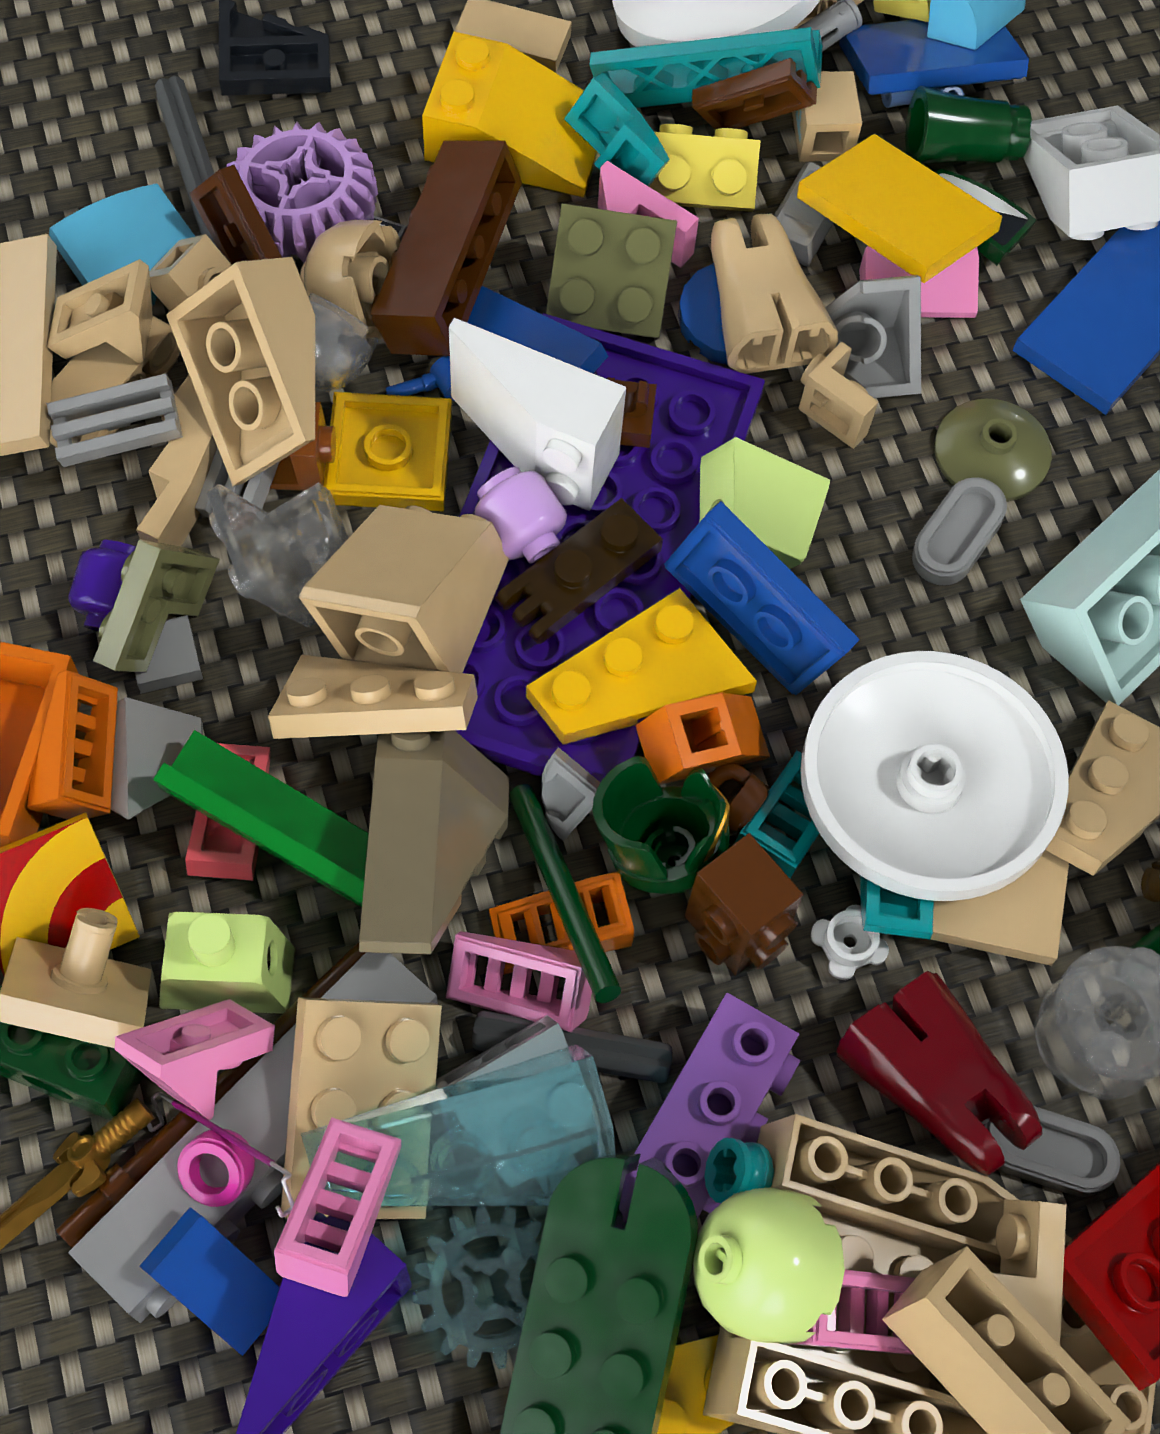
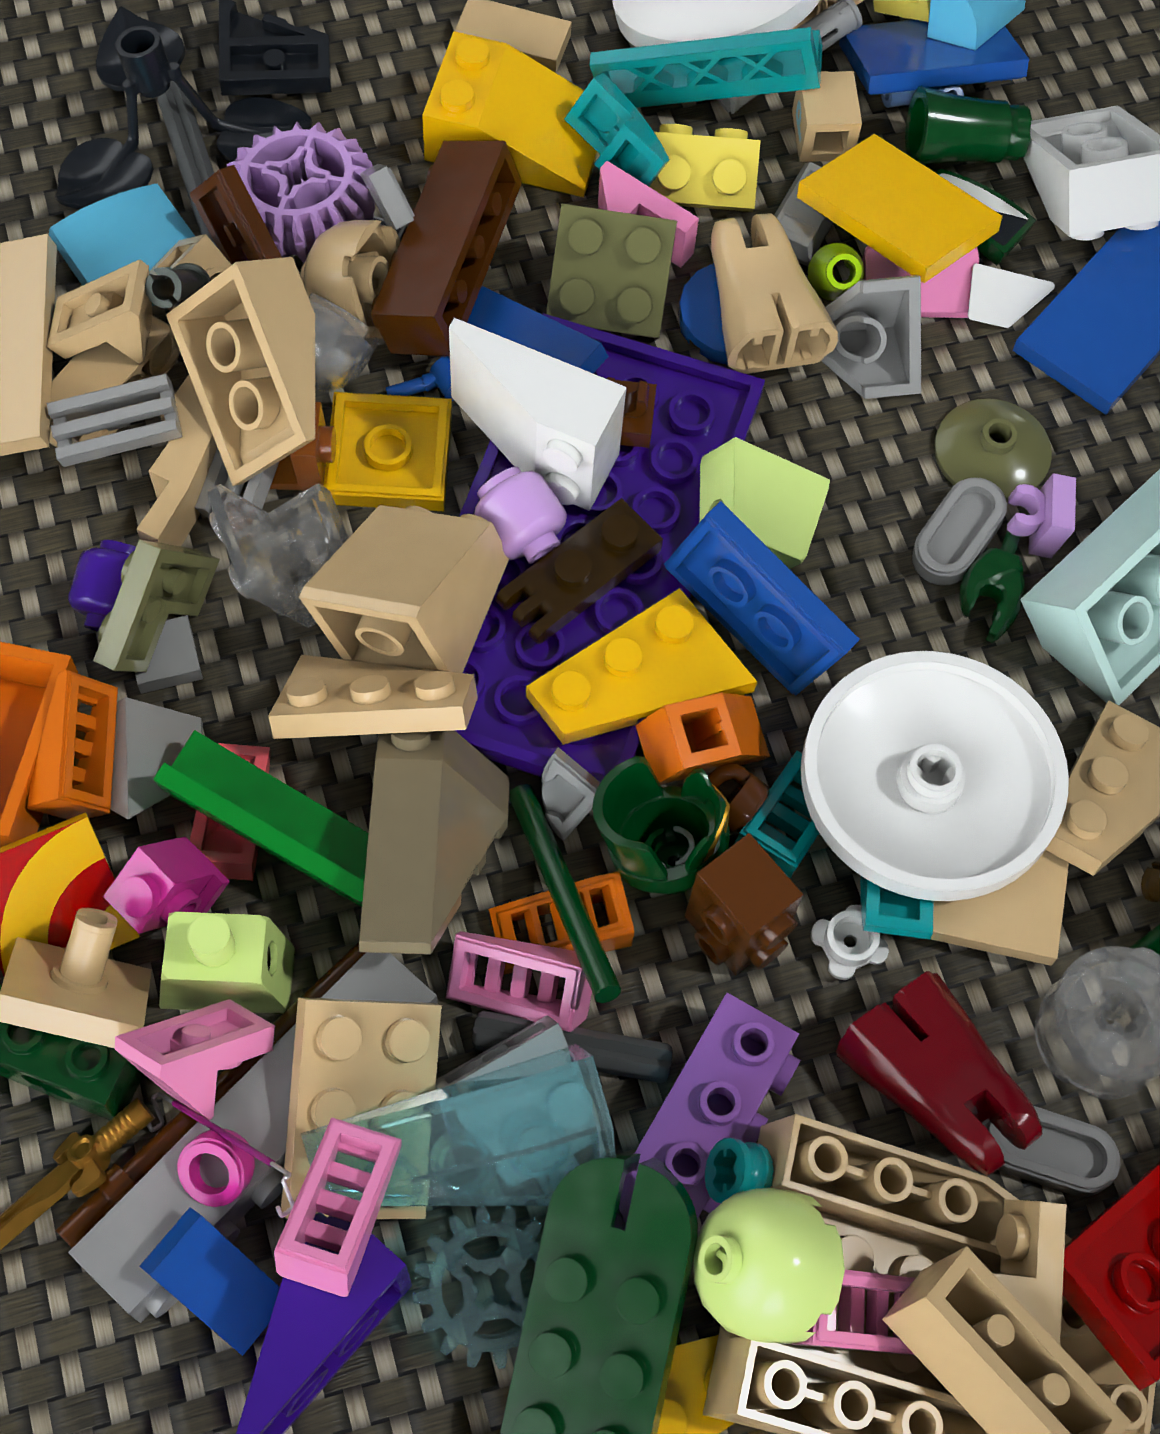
reddish brown tile [692,58,817,130] -> none
tan bracket [799,342,879,449] -> none
none -> black plant [55,6,313,210]
none -> dark pink brick [103,836,230,934]
none -> pearl dark grey pin [145,263,211,308]
none -> light grey tile [360,164,415,230]
none -> lime cone [808,243,864,301]
none -> dark green hand [959,531,1025,643]
none -> white sticker [968,263,1055,328]
none -> lavender tile [1007,473,1076,558]

